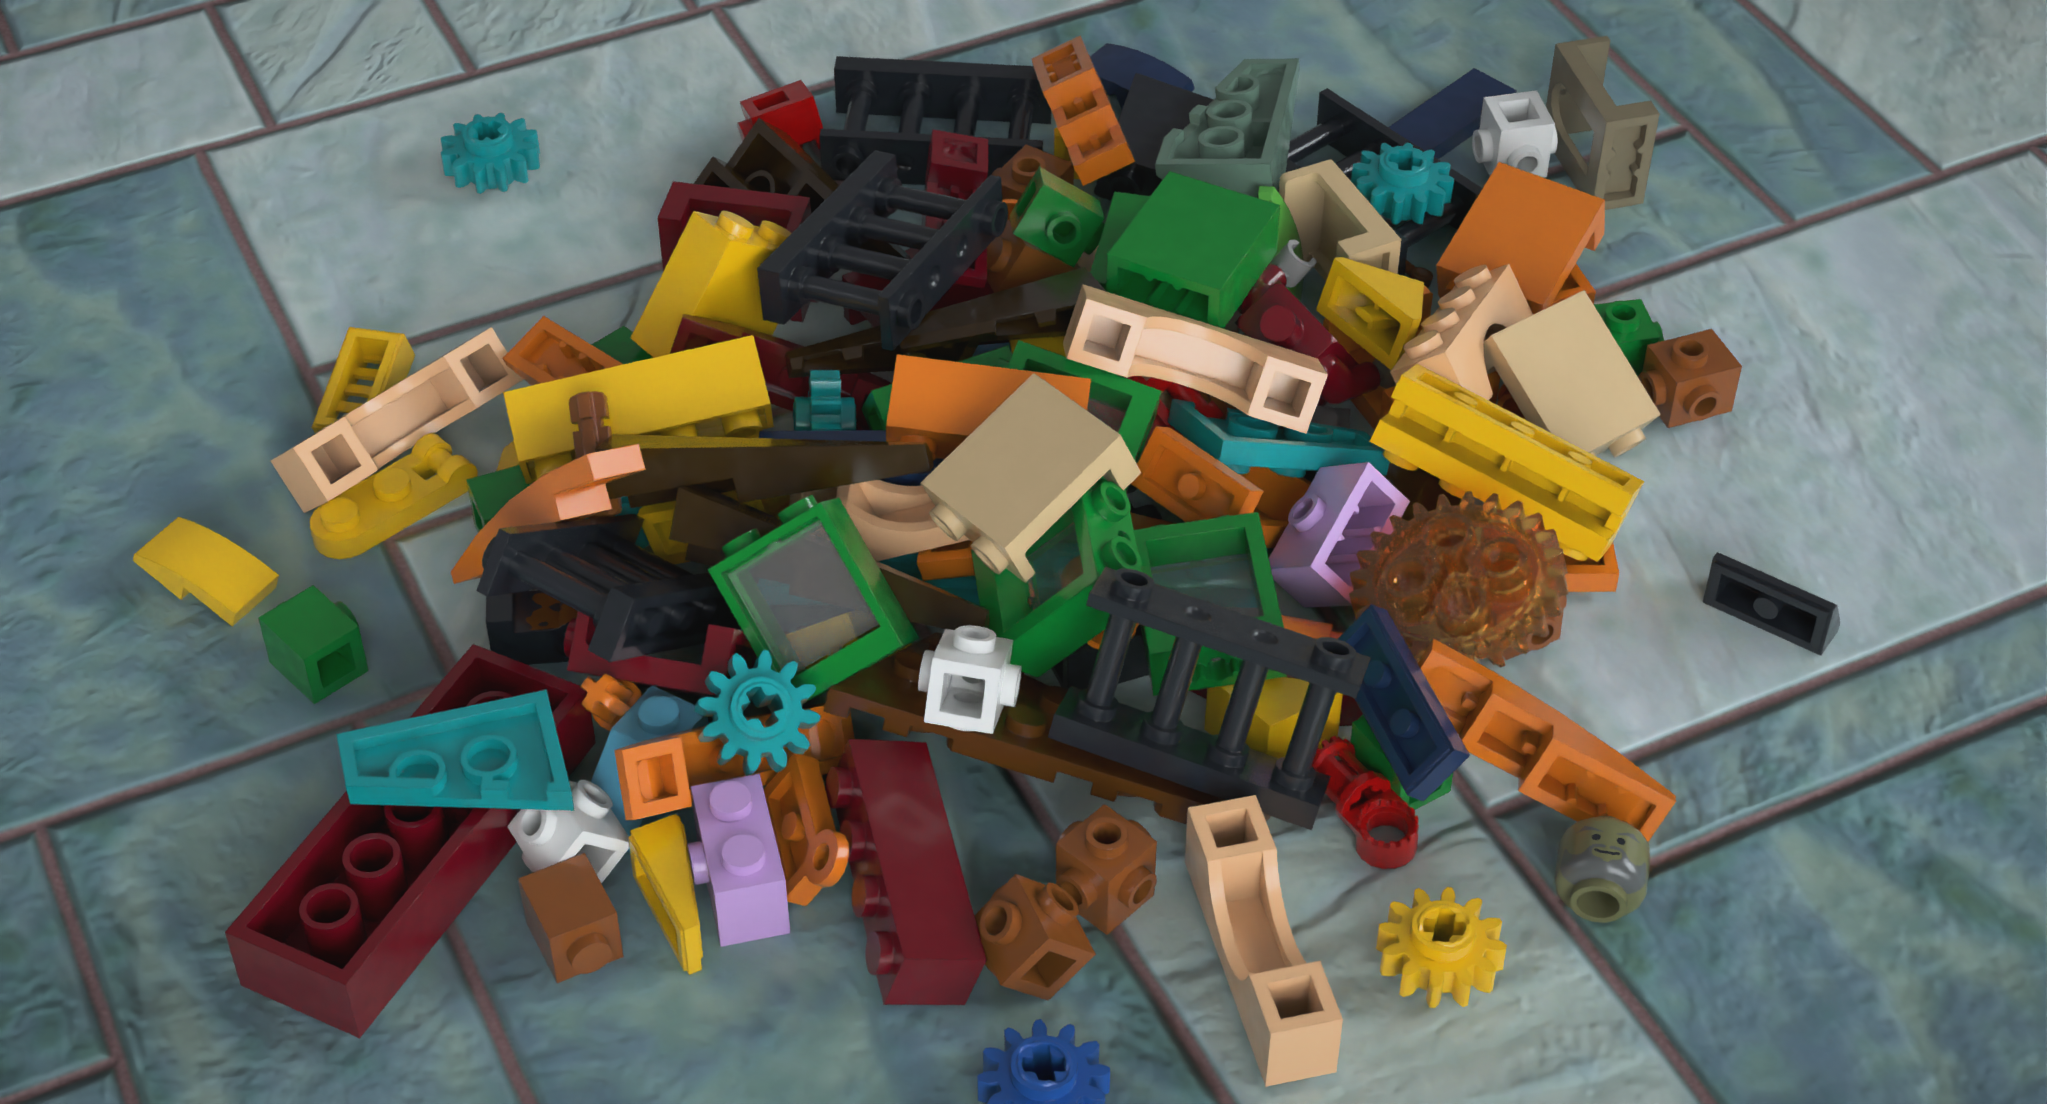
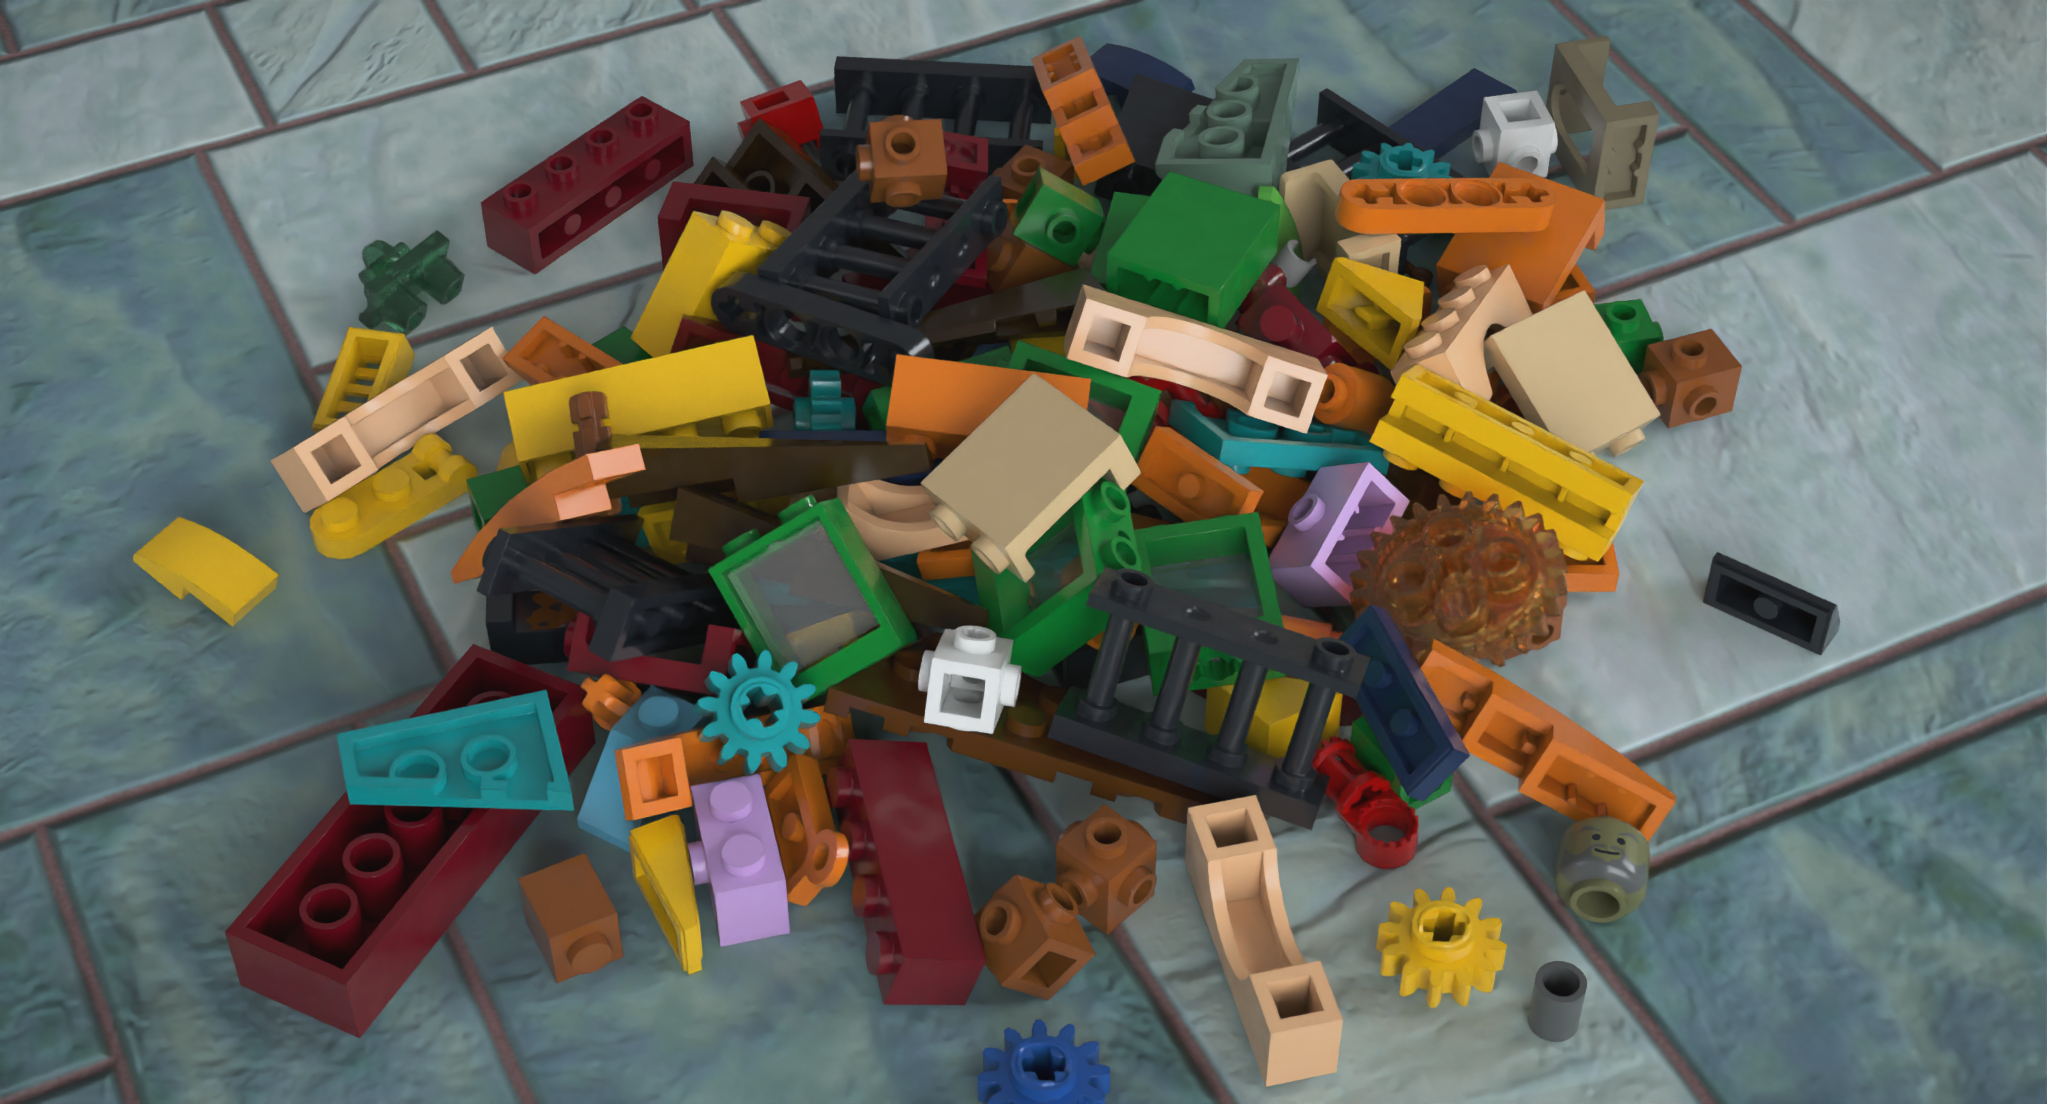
green brick [258,585,369,704] -> none
teal gear [440,113,540,194] -> none
white brick [507,780,630,883] -> none
none -> clear green hips [358,230,465,336]
none -> dark red brick [480,96,694,274]
none -> black beam [711,271,935,387]
none -> dark orange brick [856,115,947,207]
none -> orange brick [1314,363,1395,435]
none -> orange beam [1334,178,1557,234]
none -> dark grey hinge [1528,961,1587,1042]

